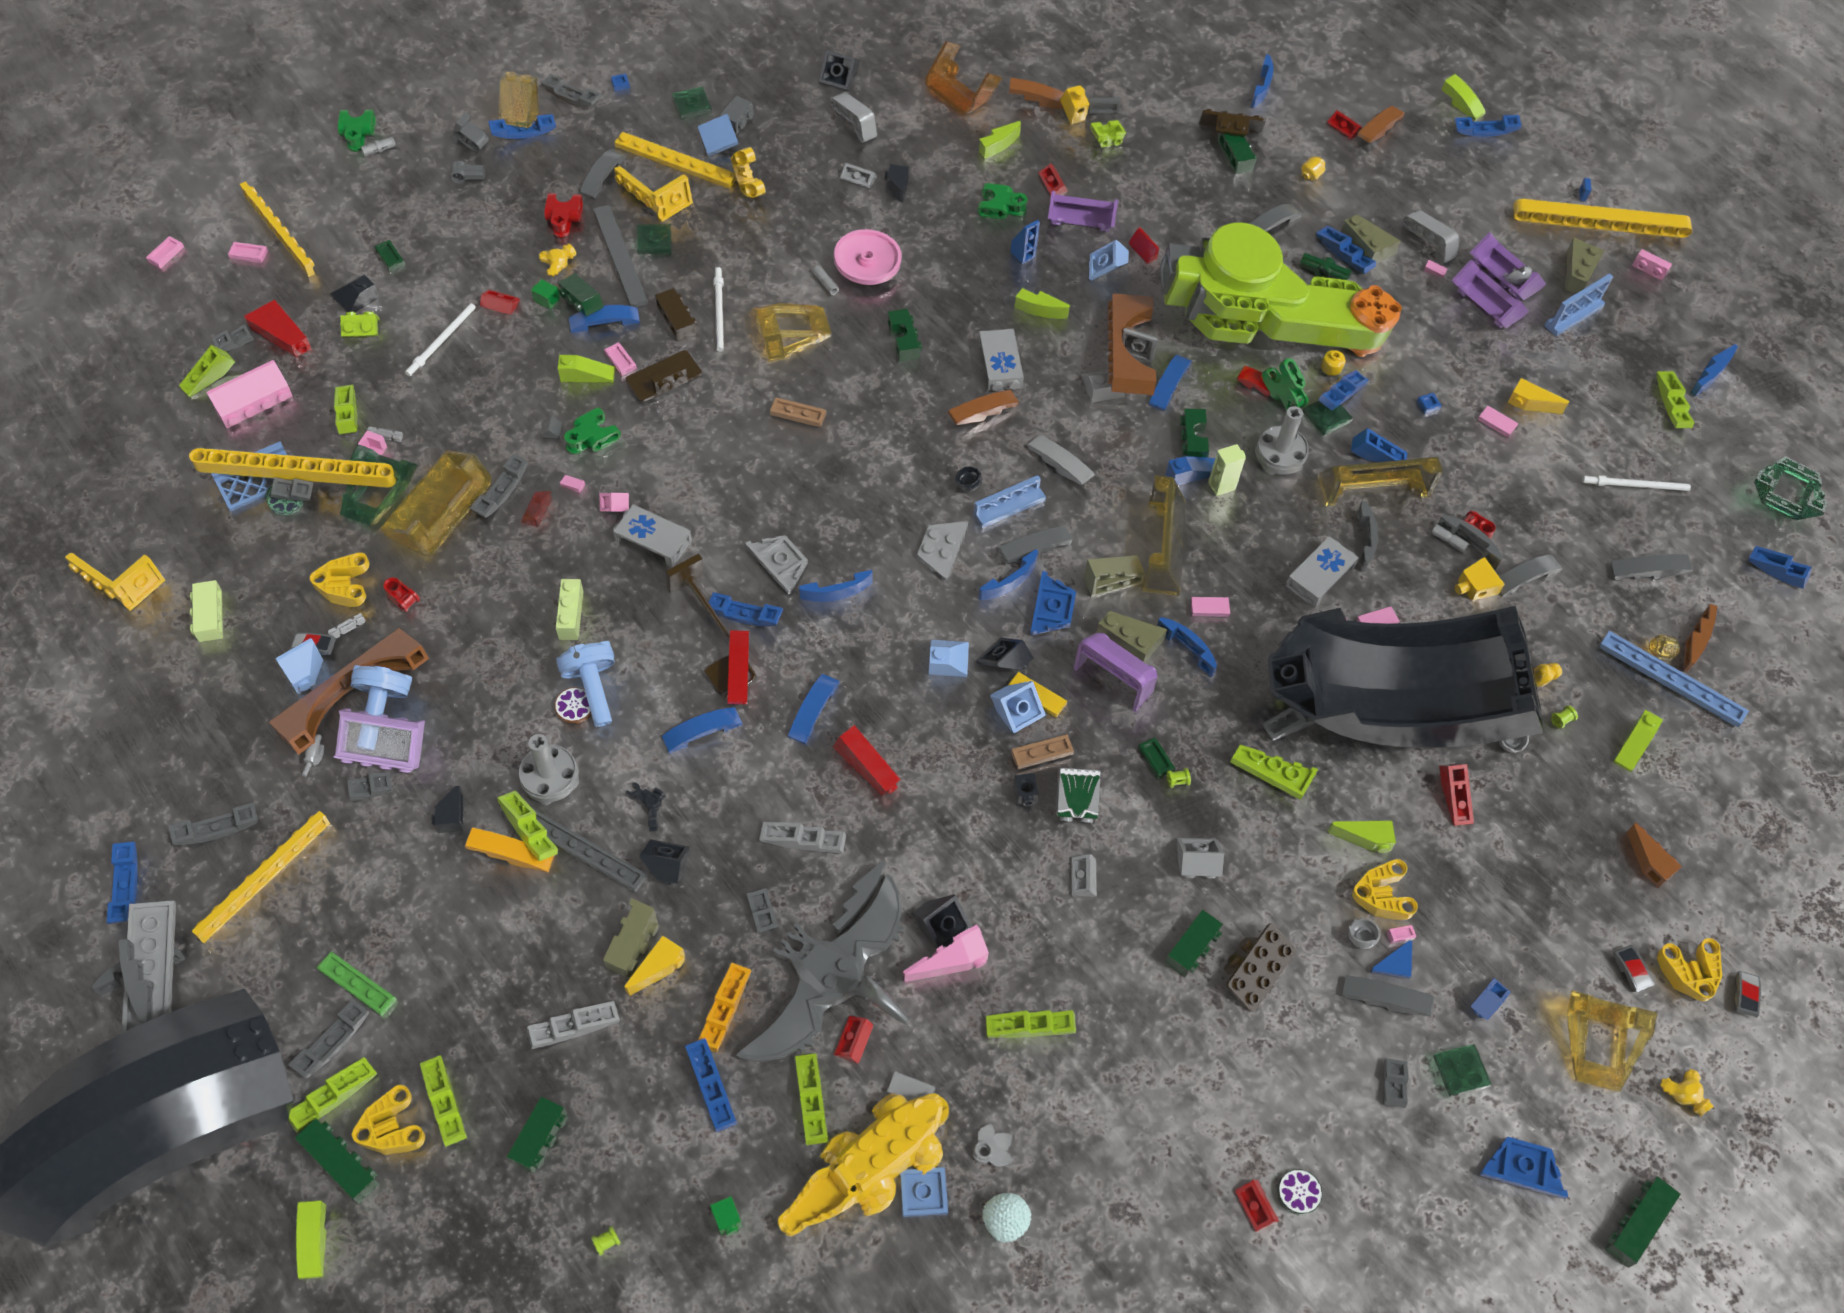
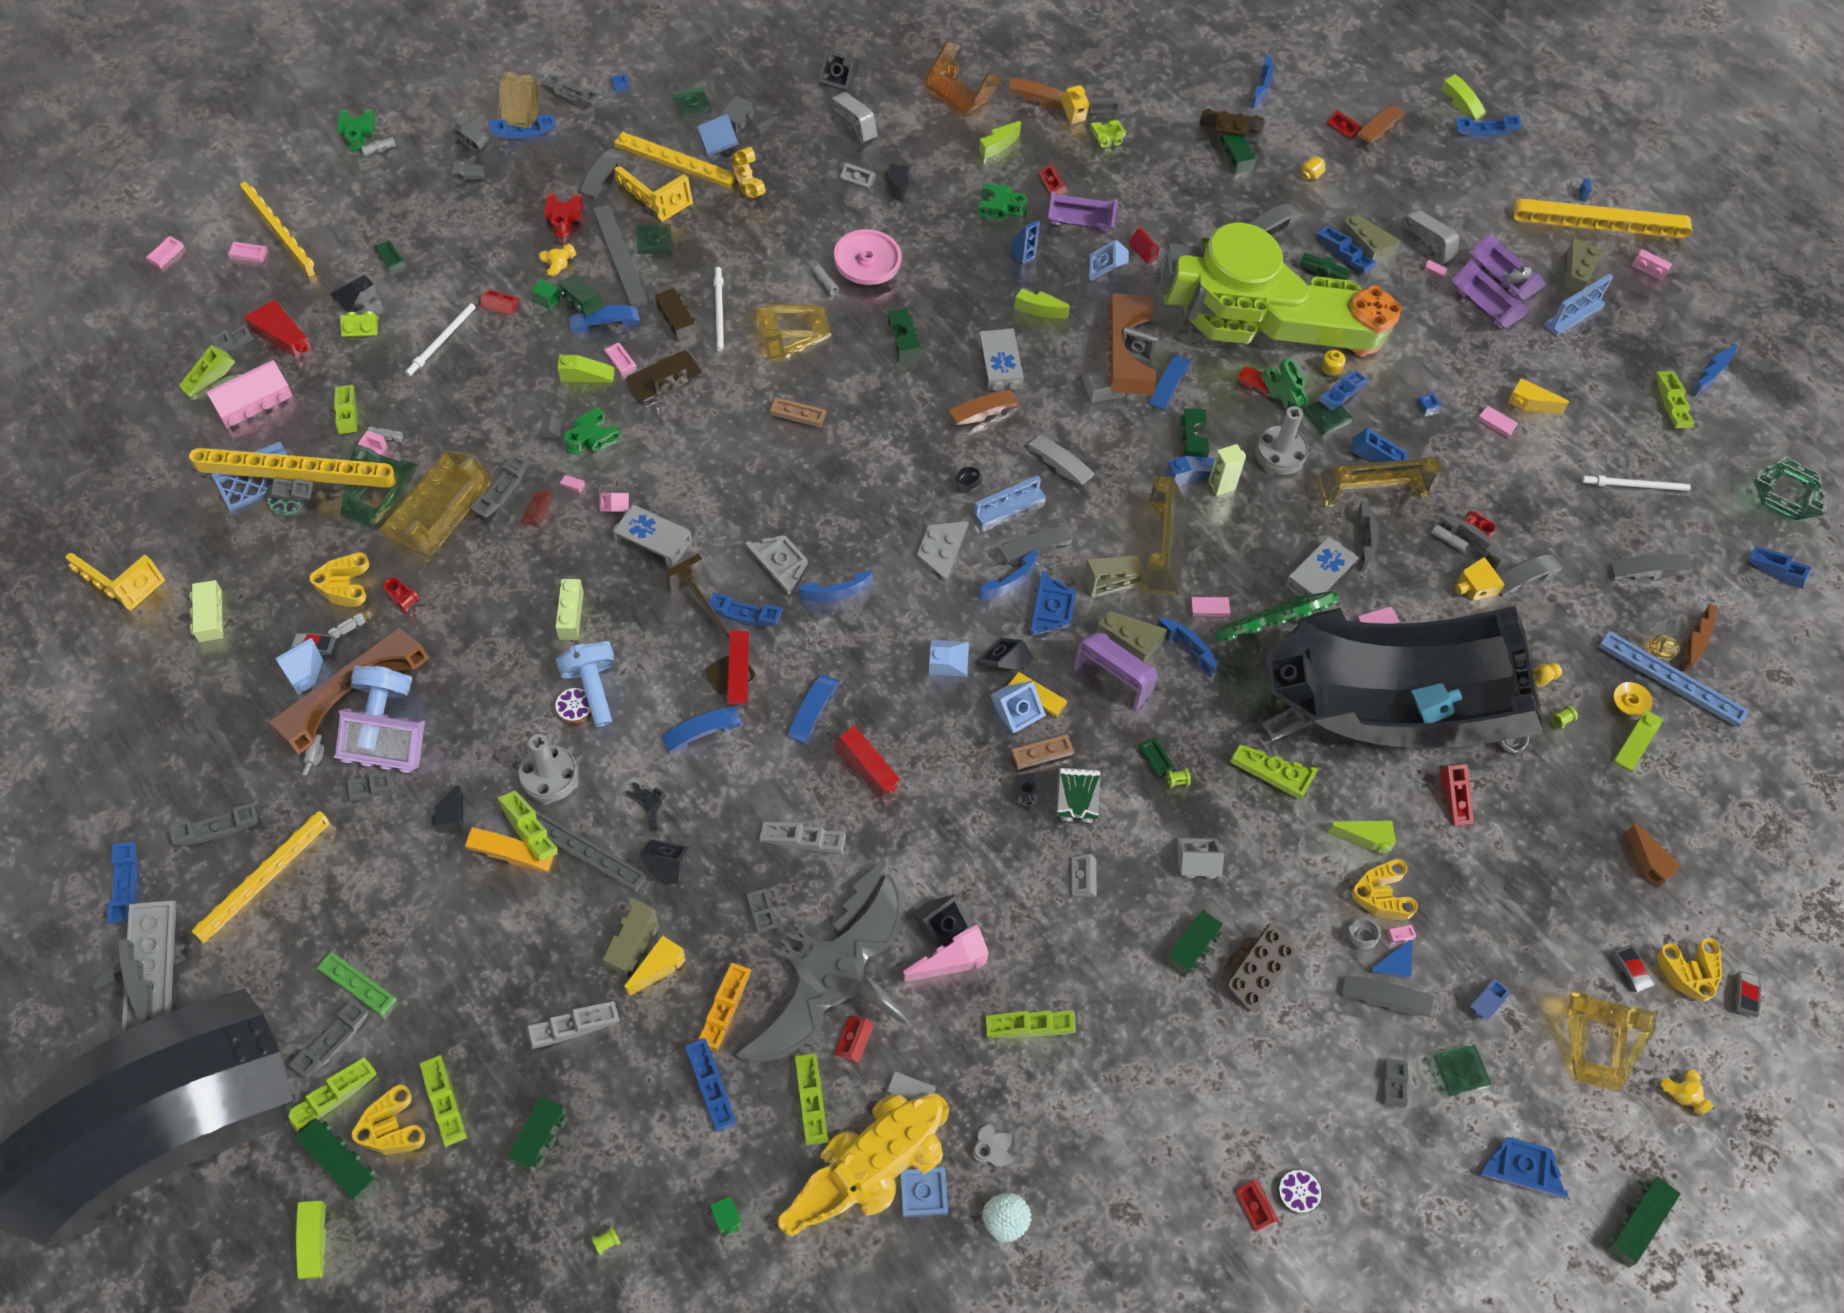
none -> green plate [1213,590,1339,642]
none -> medium azure torso [1412,684,1462,723]
none -> yellow dish [1613,682,1653,716]

